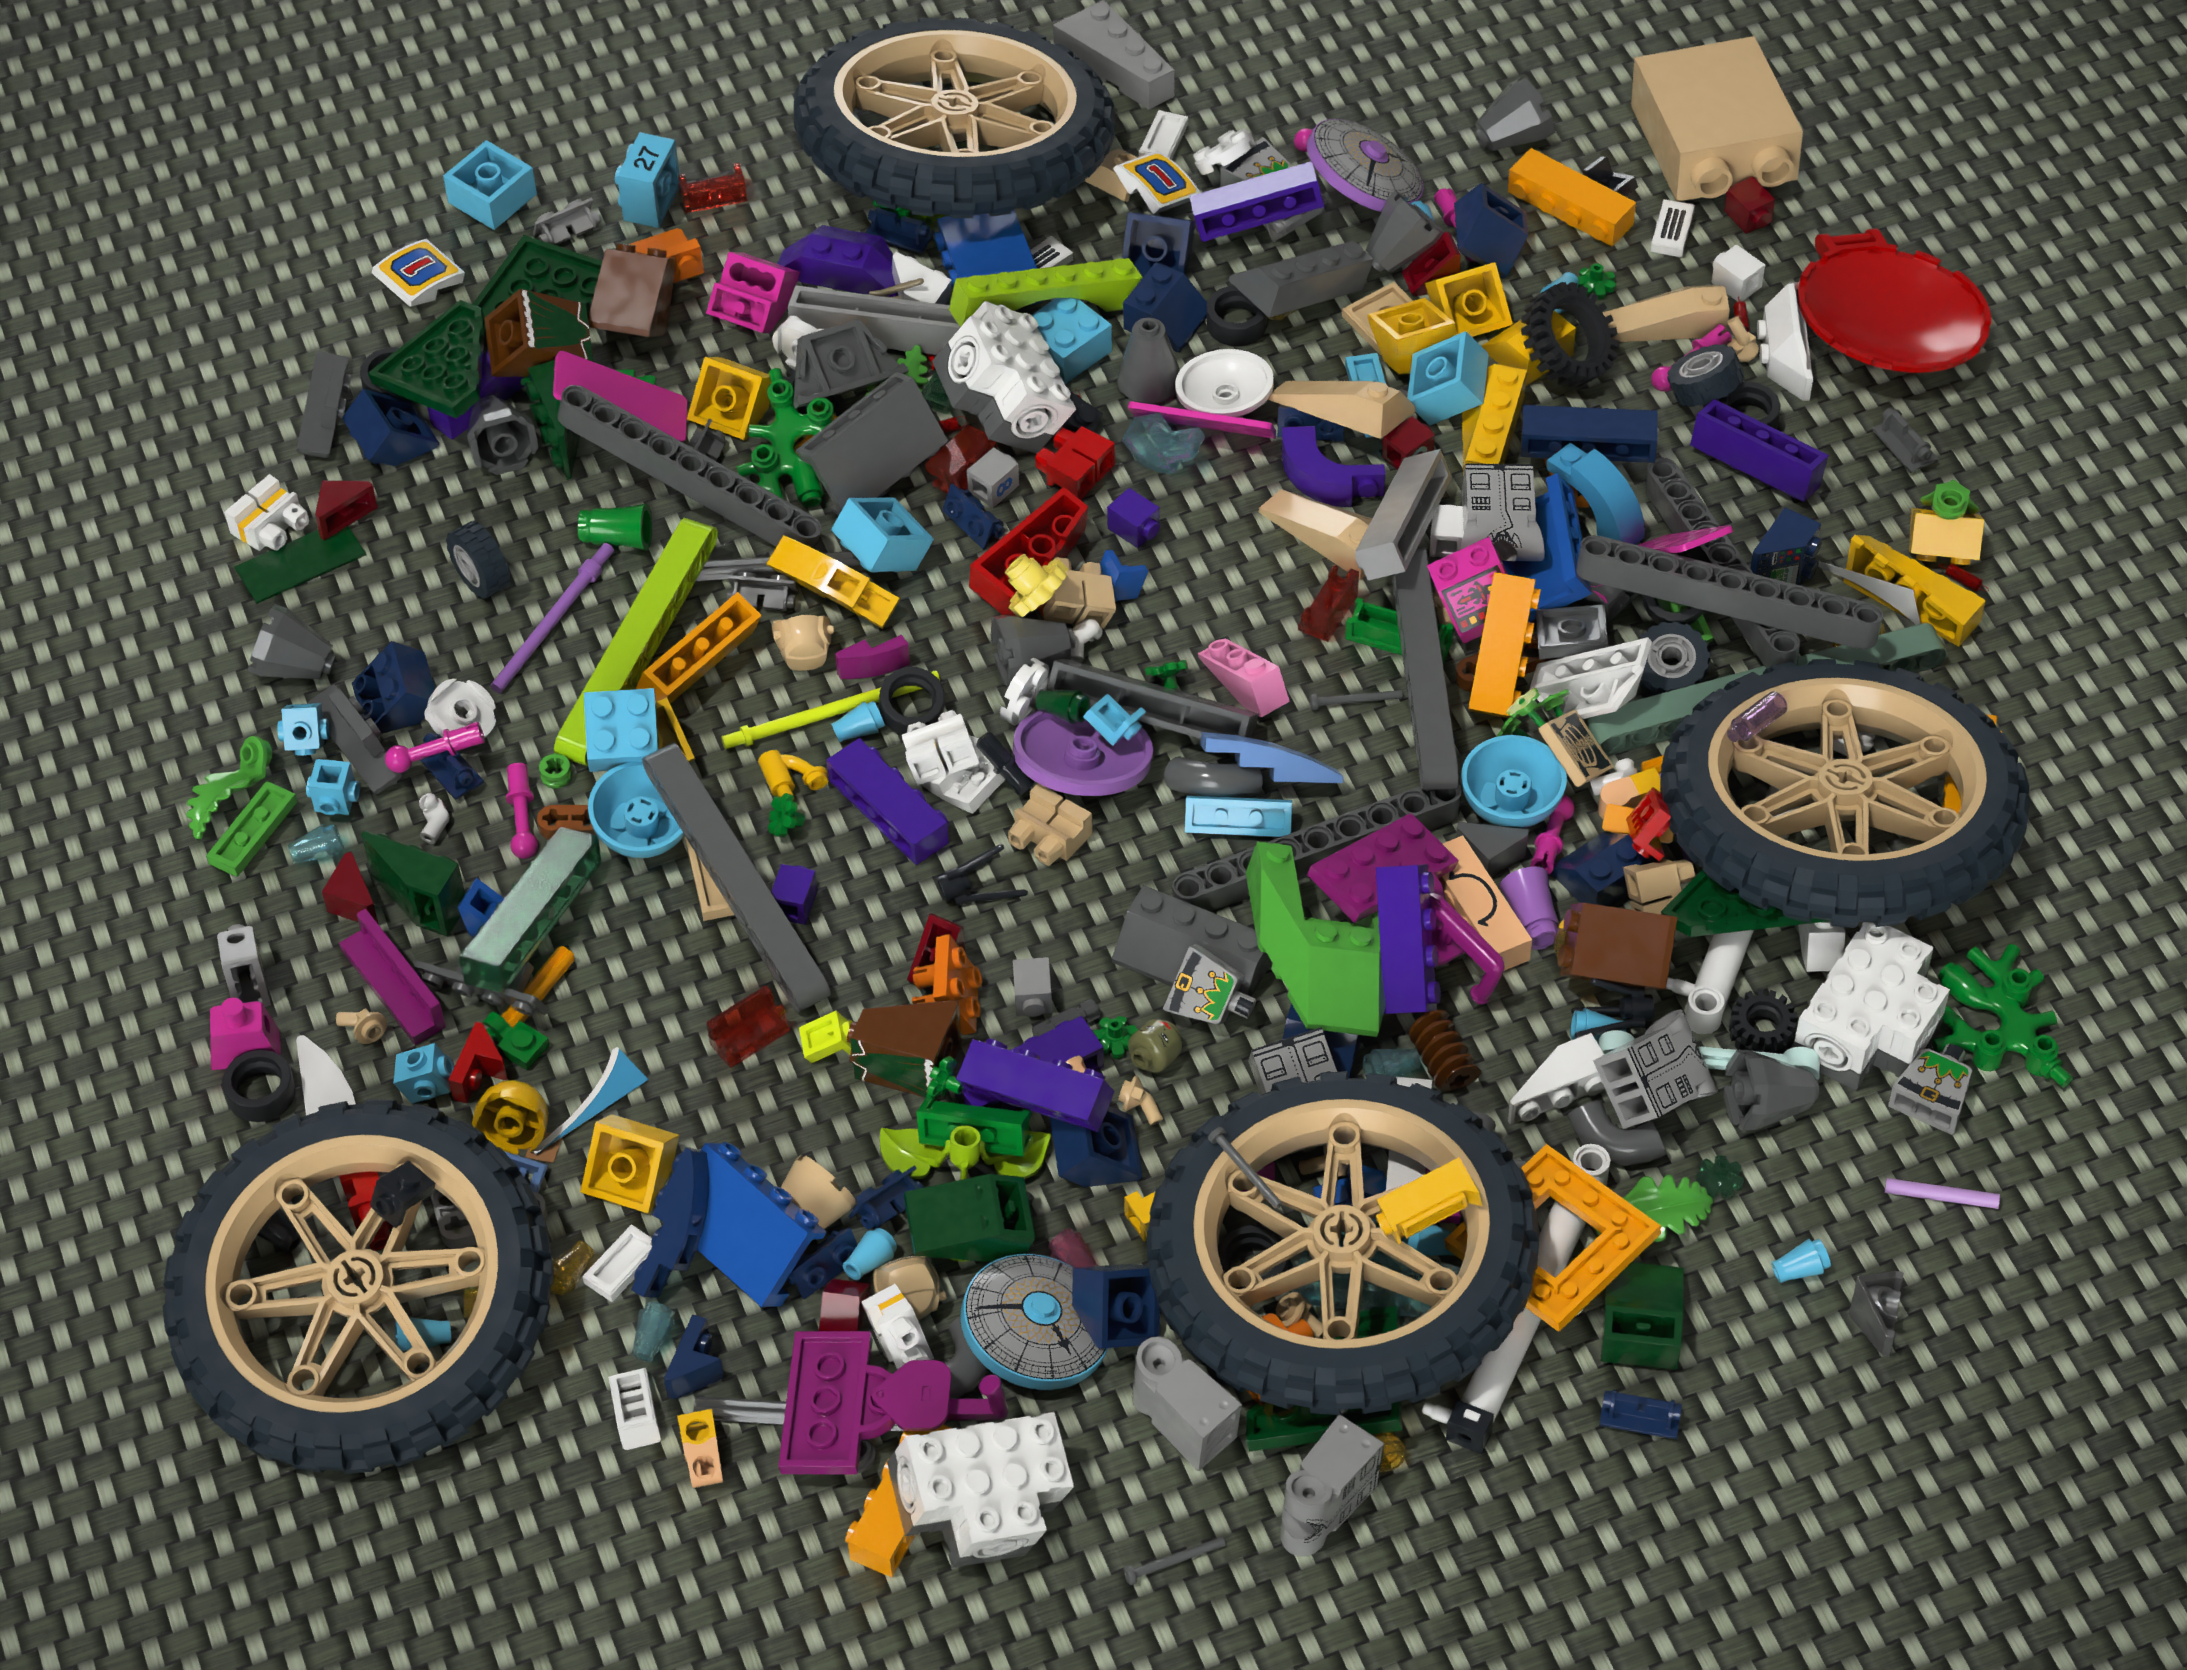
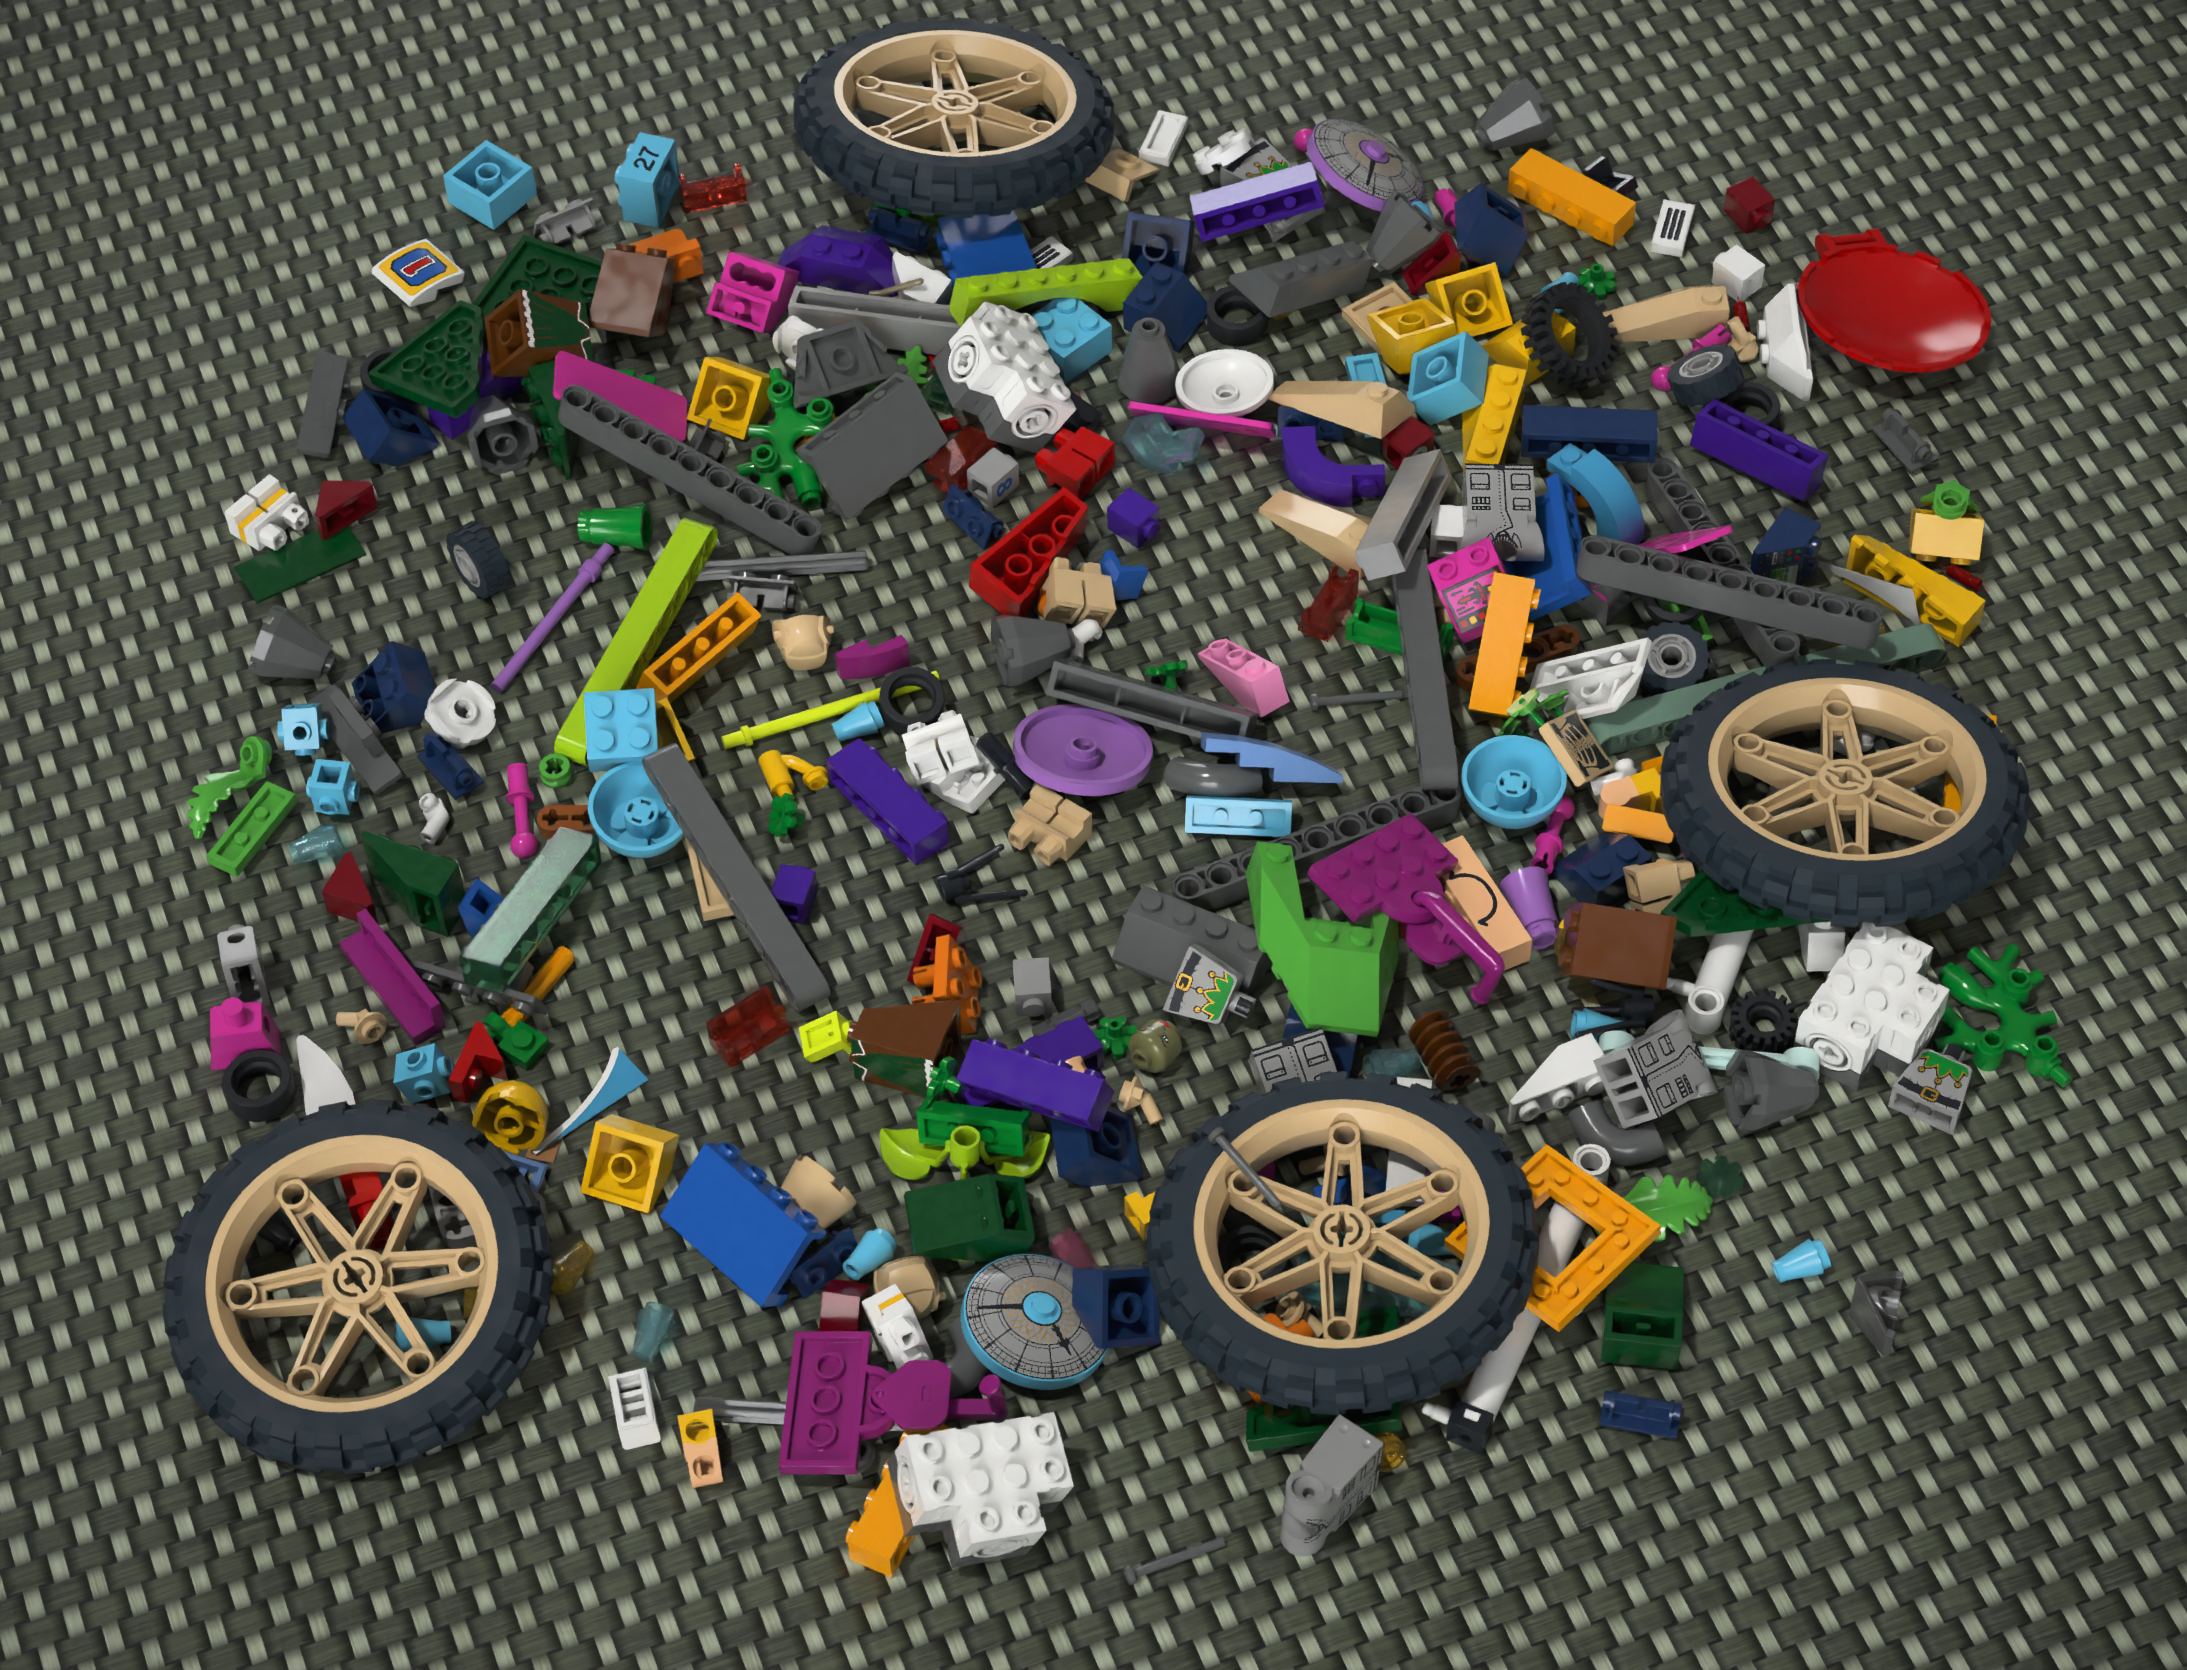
black bracket [370,1161,436,1228] -> none
dark pink pin [385,721,485,773] -> none
white tile [582,1224,652,1302] -> none
dark blue slope [631,1147,709,1298] -> none
dark blue slope [664,1314,724,1399] -> none
yellow slope [766,535,900,629] -> none
medium azure brick [831,498,934,573] -> none
dark blue hinge [849,1165,924,1229] -> none
white plate [1000,658,1049,726] -> none
light yellow plant [1005,554,1068,617] -> none
dark green cone [1036,689,1090,725] -> none
light grey wedge [1053,0,1174,109] -> none
medium azure bracket [1083,694,1146,746] -> none
slope [1113,151,1201,215] -> none
light grey piece [1132,1337,1242,1471] -> none
yellow window [1375,1157,1482,1245] -> none
dark purple brick [1376,864,1441,1014] -> none
dark grey slope [1456,822,1529,878] -> none
dark grey tile [1536,605,1608,659] -> none
red bracket [1626,787,1671,861] -> none
tan brick [1631,36,1803,202] -> none
cylinder [1727,691,1788,742] -> none
lavender bar [1885,1178,2000,1209] -> none

